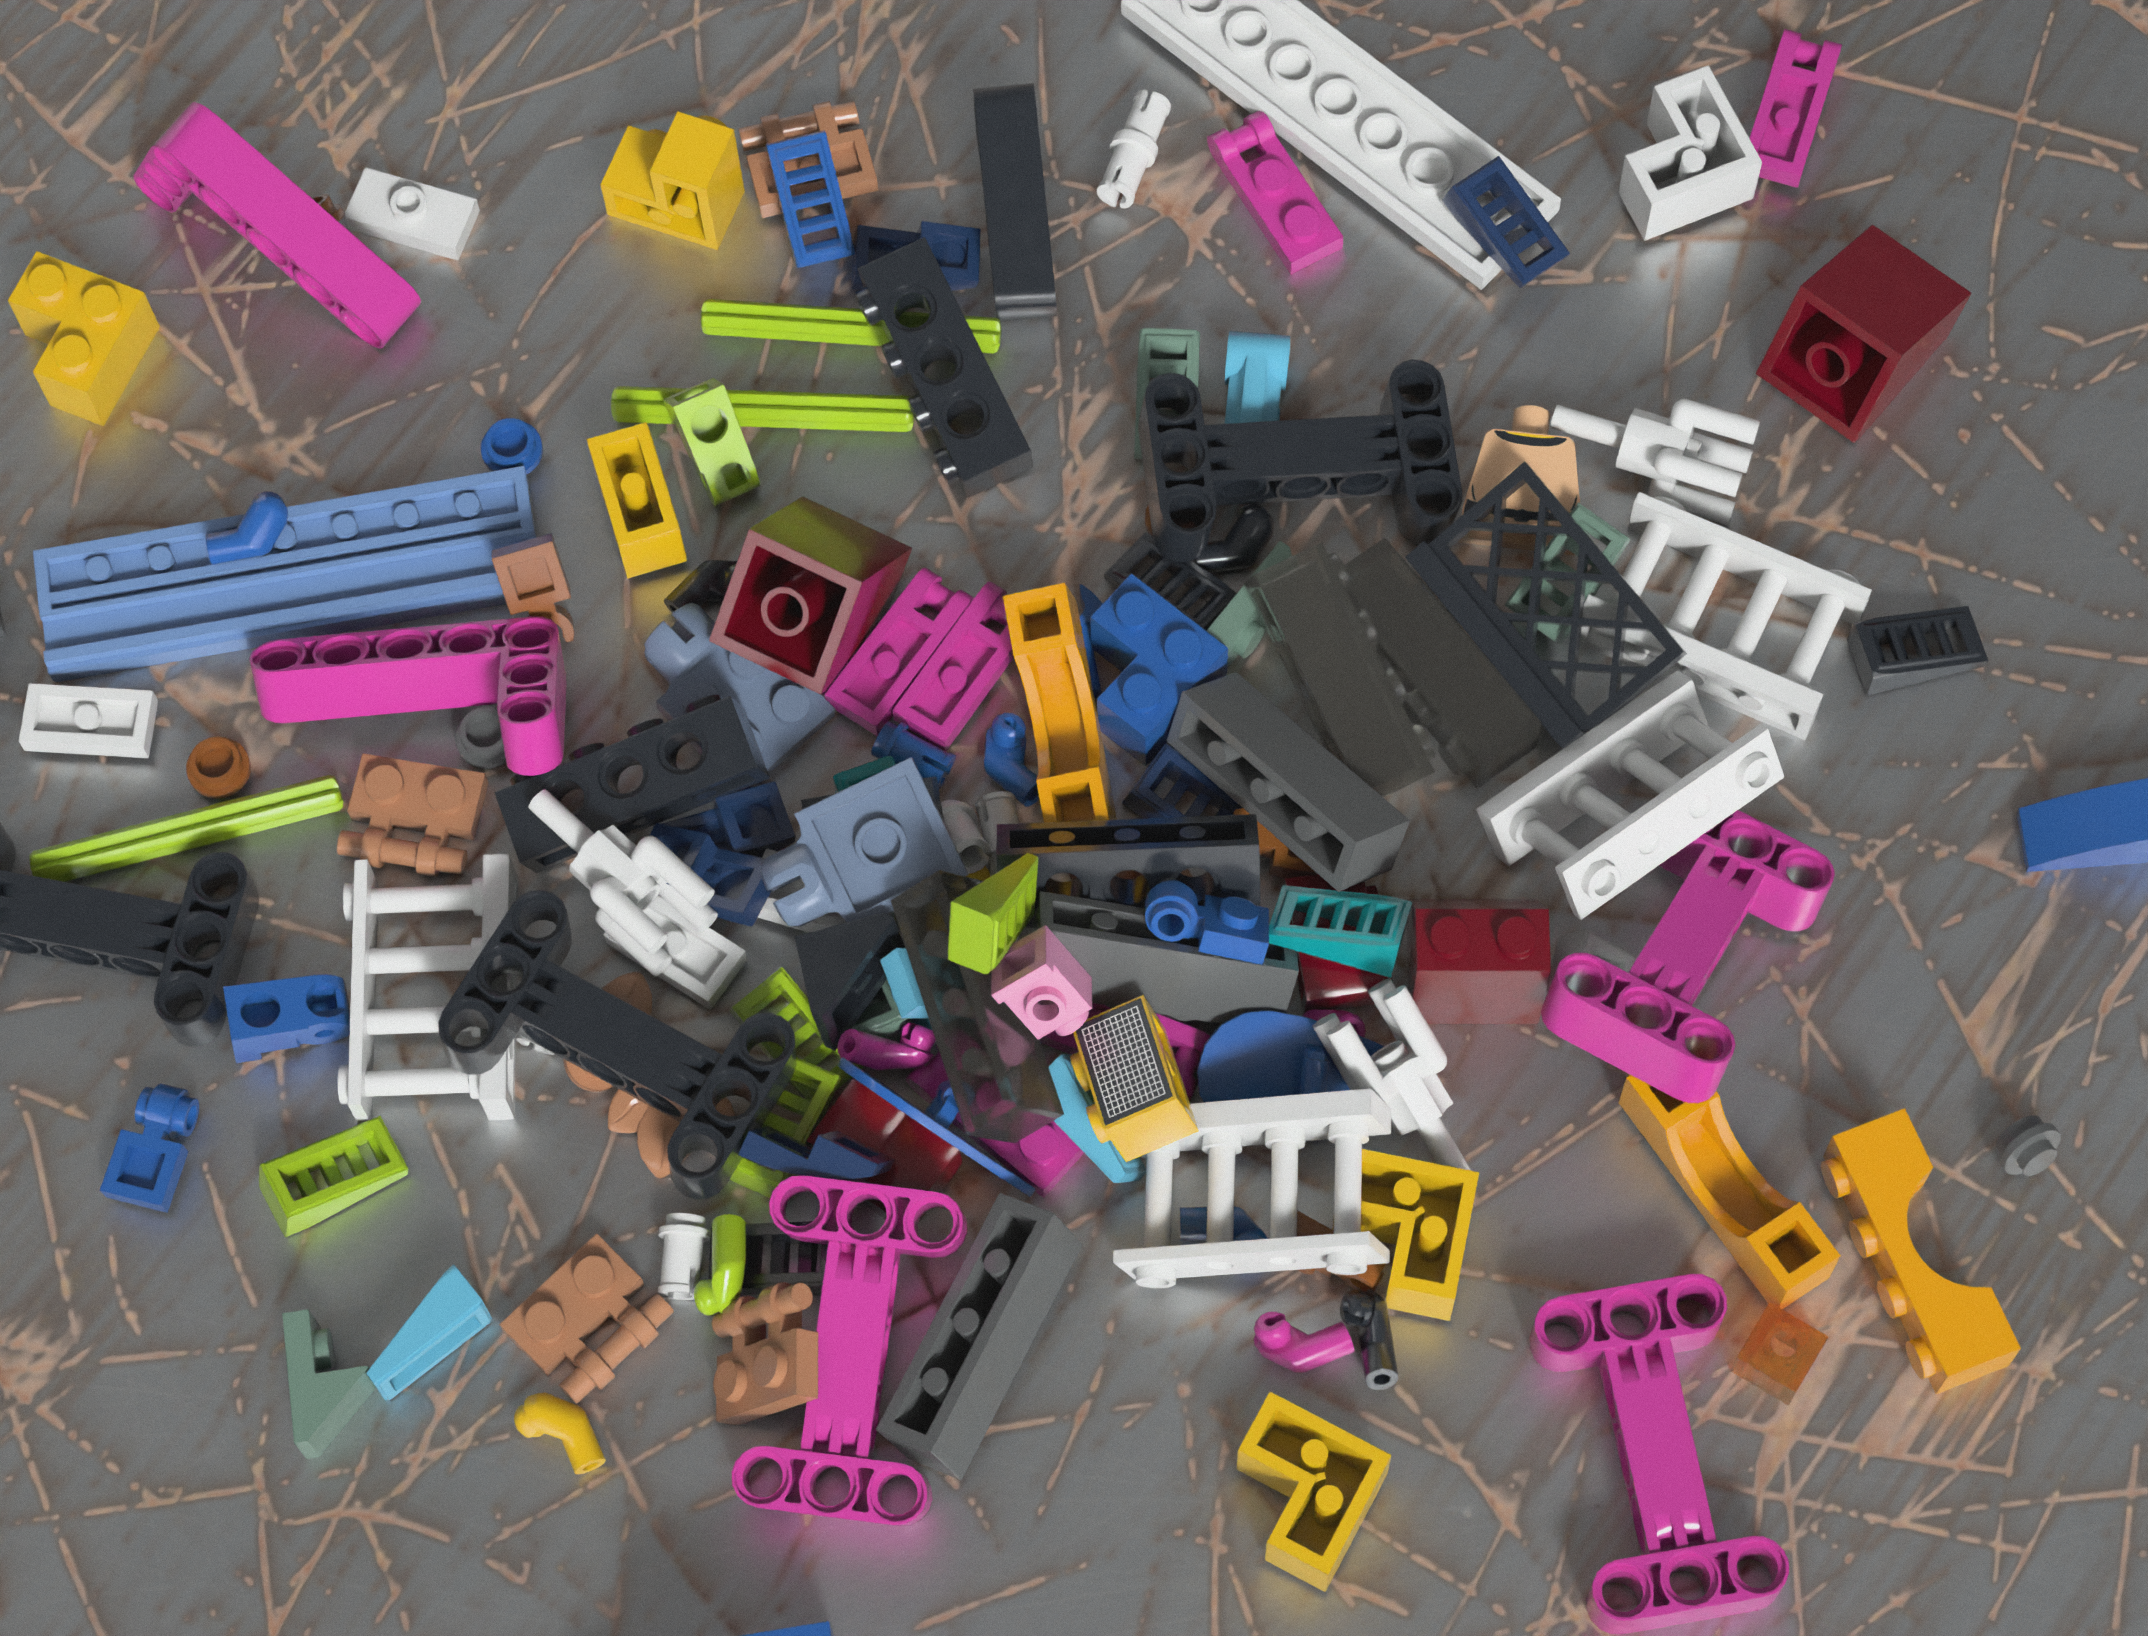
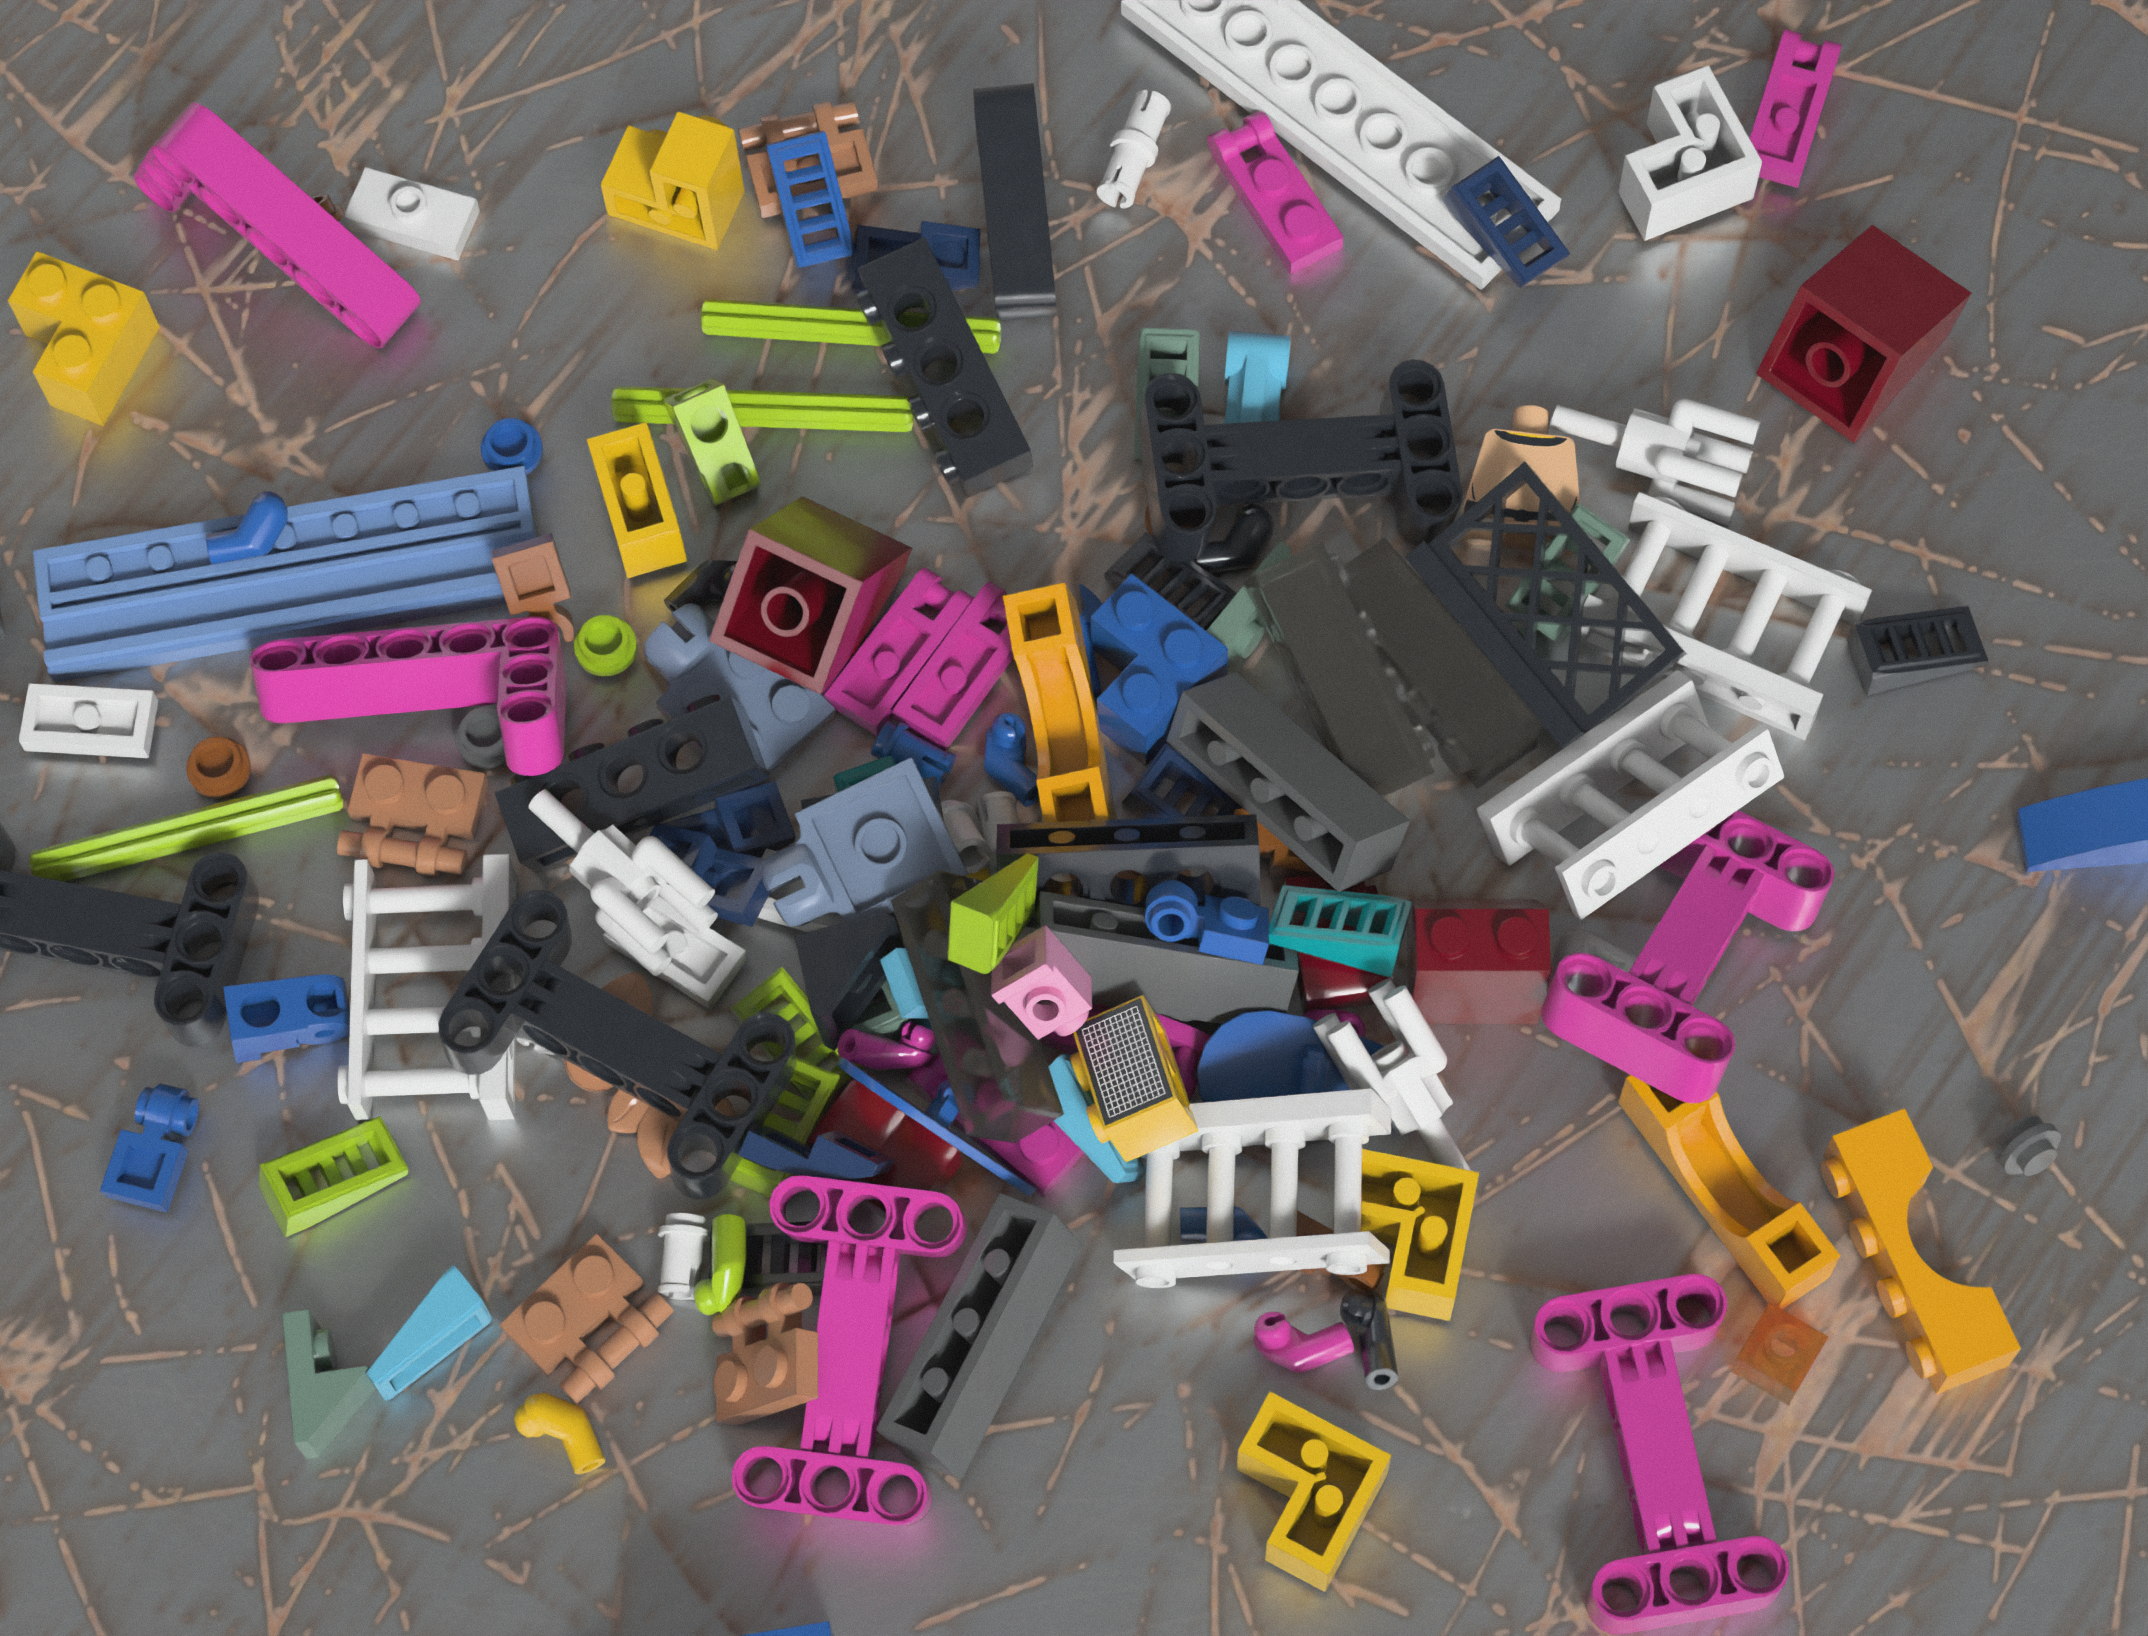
none -> lime plate [574,615,637,676]

